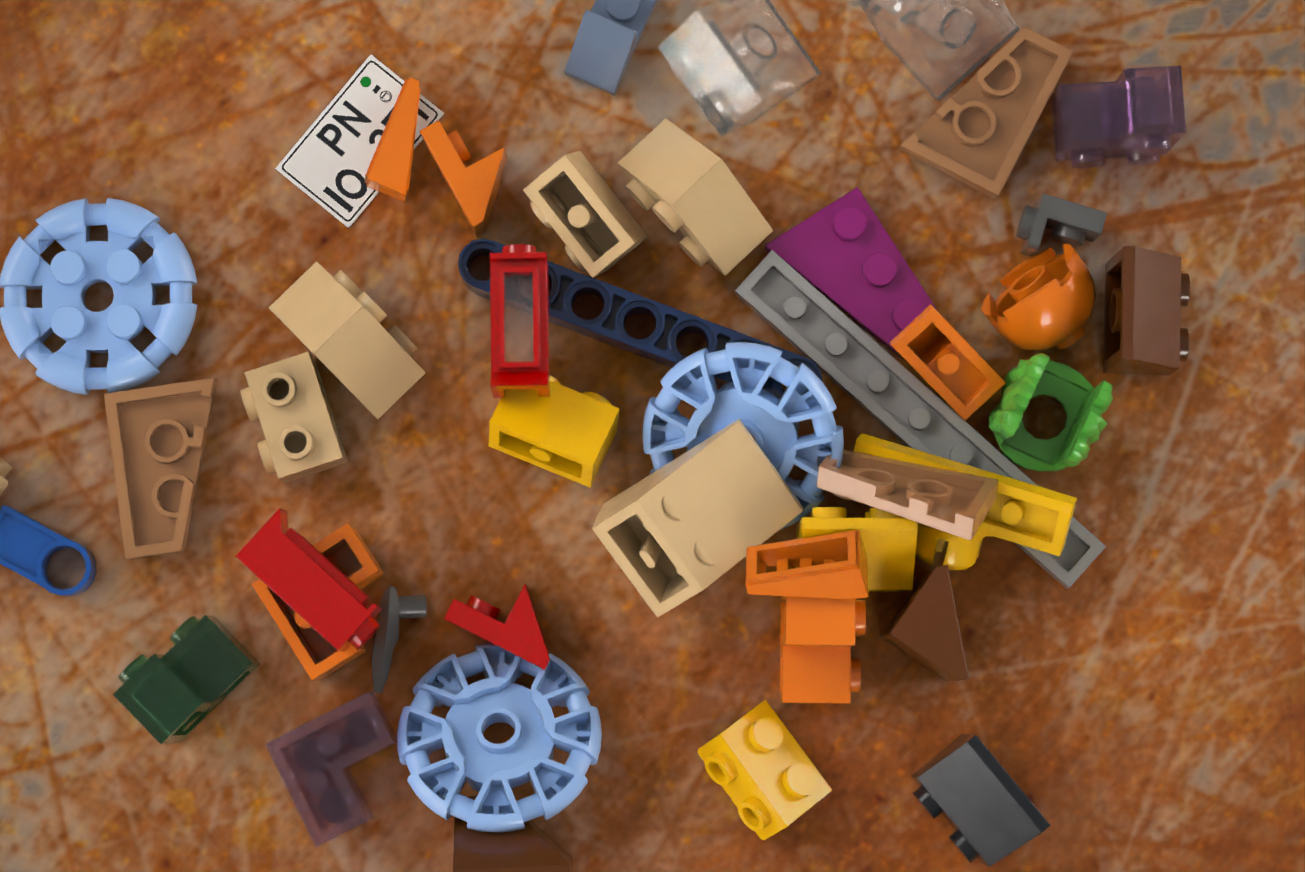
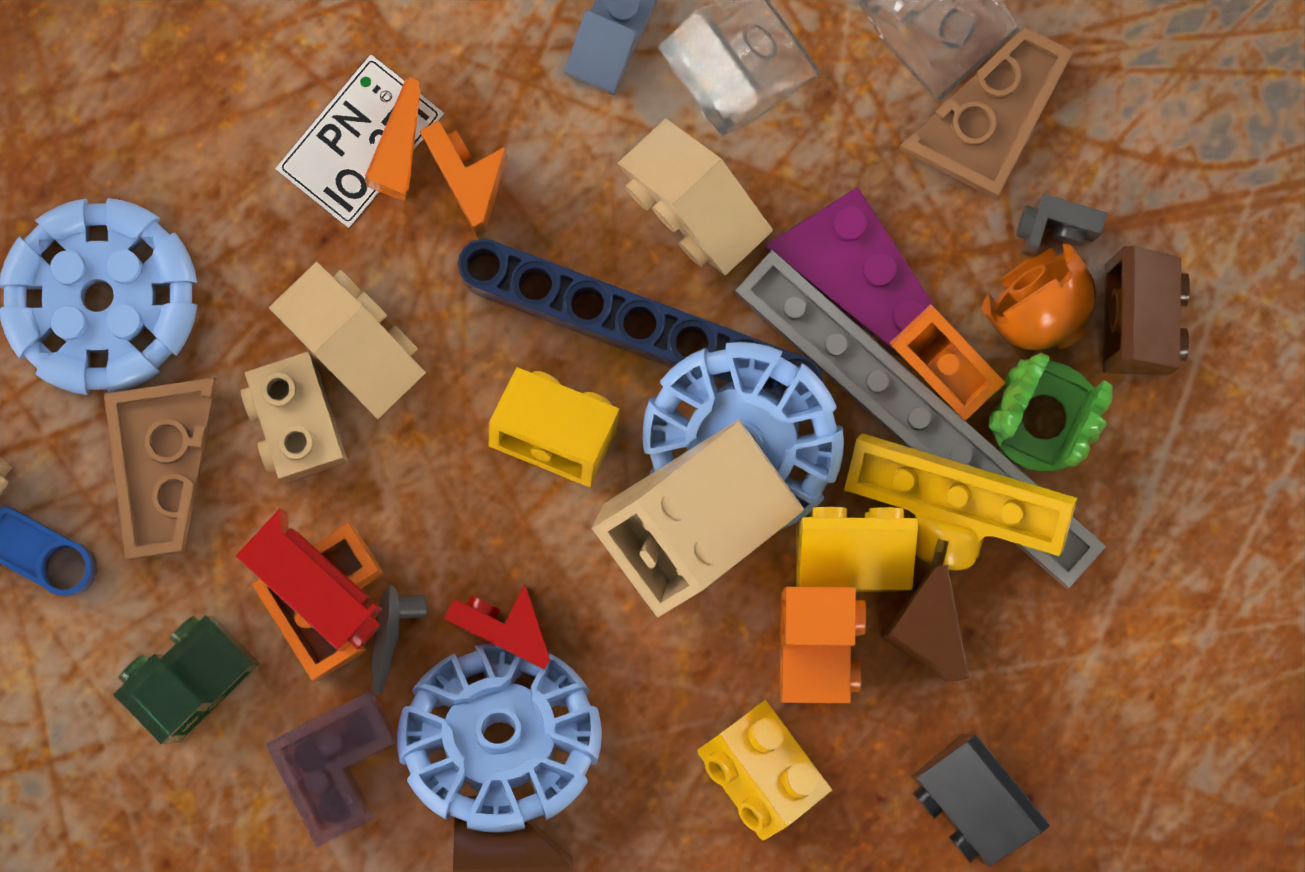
red window [489,244,550,398] -> none
tan brick [523,151,648,278] -> none
orange slope [745,530,868,599] -> none
medium nougat wing [817,450,998,541] -> none
brick [1052,66,1186,168] -> none

